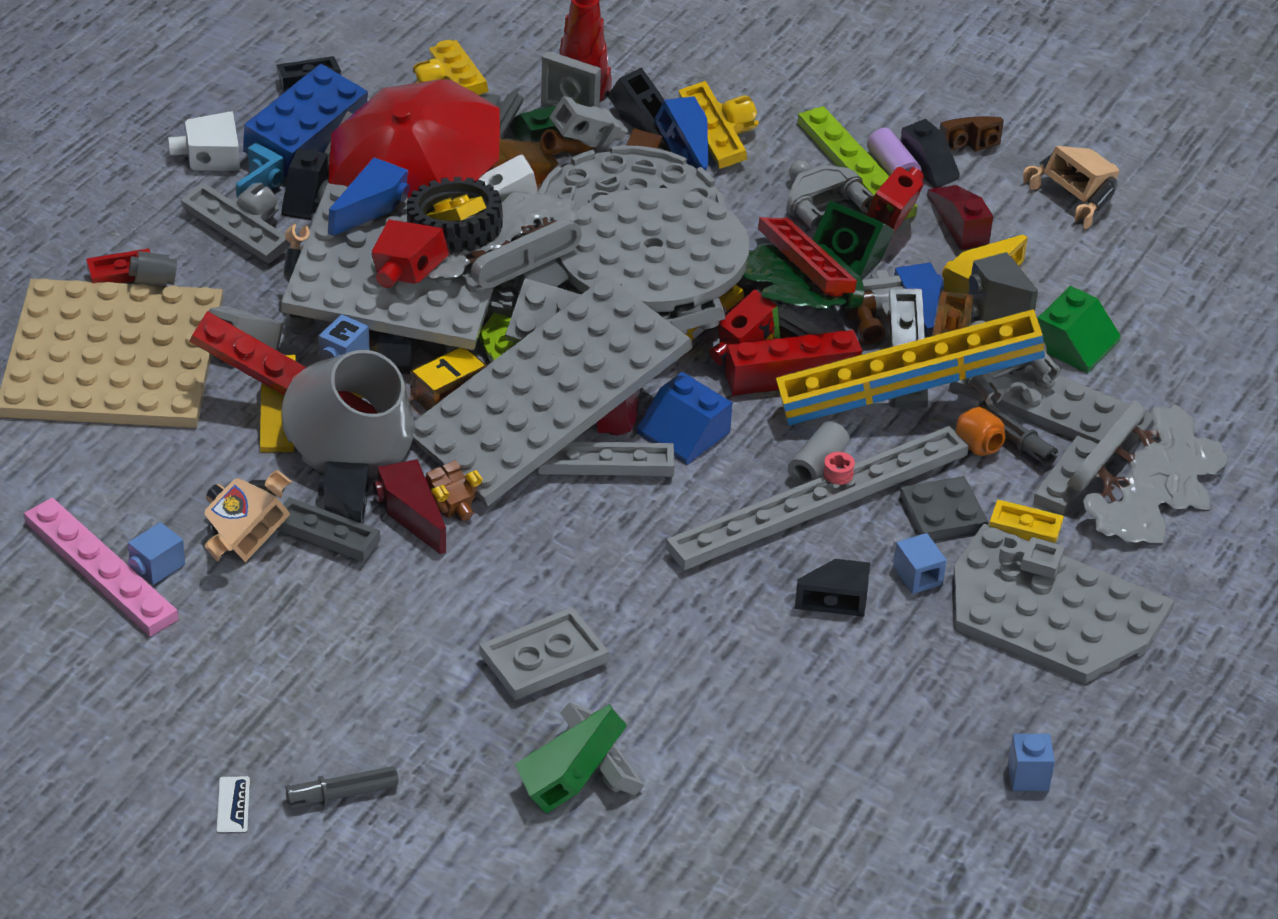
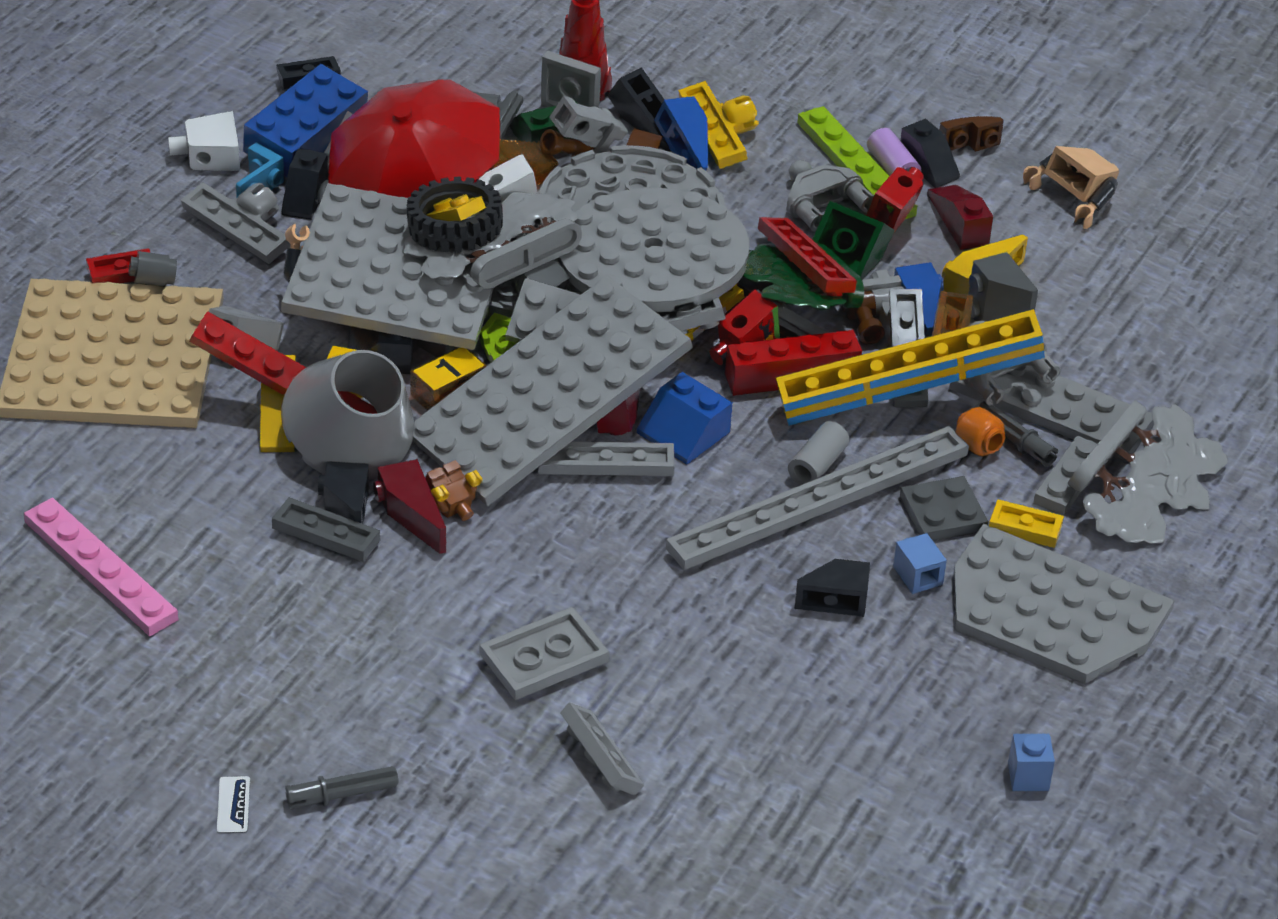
medium blue brick [128,522,185,585] -> none
light nougat torso [204,470,292,563] -> none
dark grey plate [283,313,316,335] -> none
medium blue brick [318,314,369,361] -> none
blue slope [328,157,410,236] -> none
red torso [371,219,449,288] -> none
yellow plate [413,40,489,95] -> none
green slope [515,704,627,814] -> none
coral bush [823,452,855,485] -> none
light grey plate [999,534,1065,579] -> none
green slope [1037,285,1121,373] -> none

